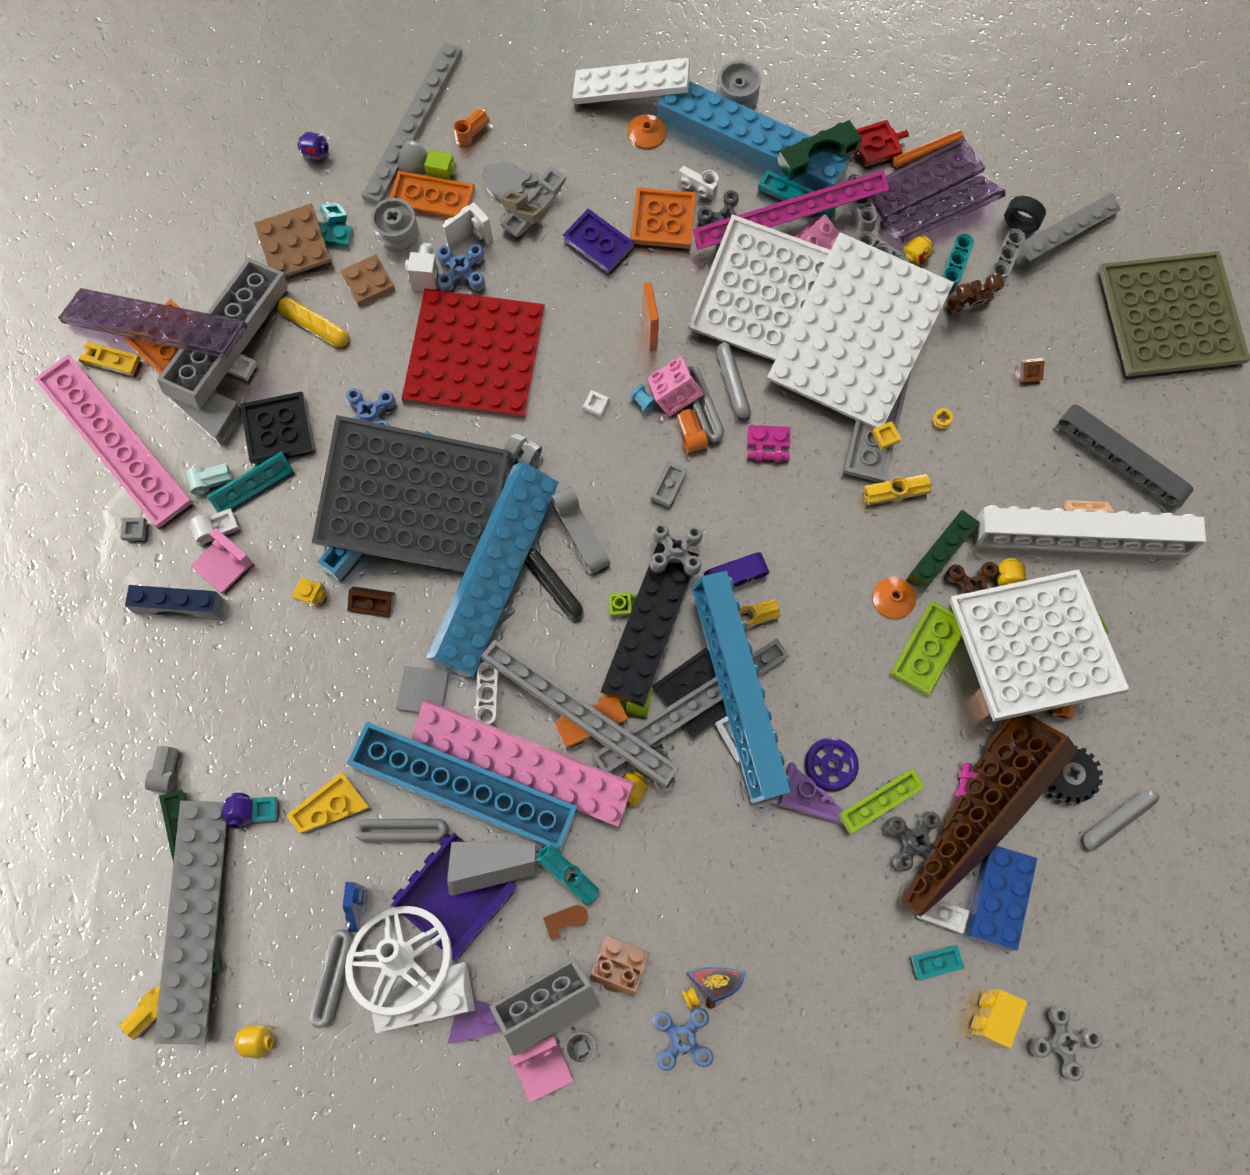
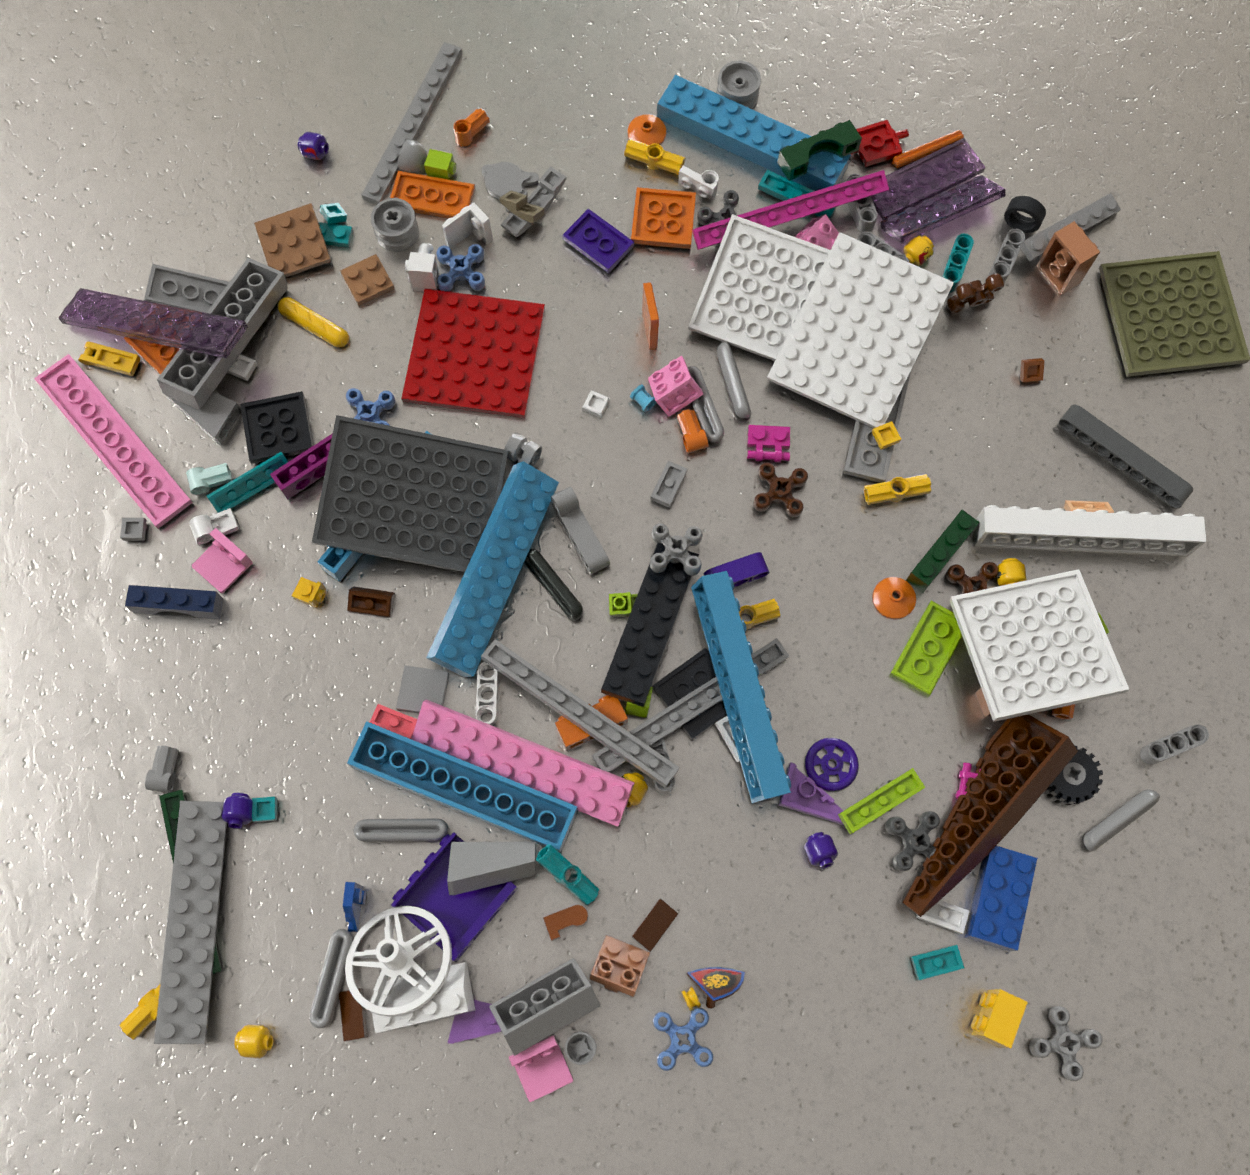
yellow wing [286,772,370,834] -> none
white plate [572,58,691,104] -> none
yellow bush [933,408,953,429] -> none
none -> light grey tile [144,264,229,317]
none -> magenta brick [270,433,333,500]
none -> reddish brown slope [339,988,368,1042]
none -> coral plate [370,704,417,739]
none -> yellow piece [624,139,685,175]
none -> reddish brown slope [632,899,678,952]
none -> reddish brown gear [753,463,808,517]
none -> dark purple head [804,832,838,869]
none -> nougat brick [1036,221,1100,295]
none -> light grey beam [1140,724,1209,765]

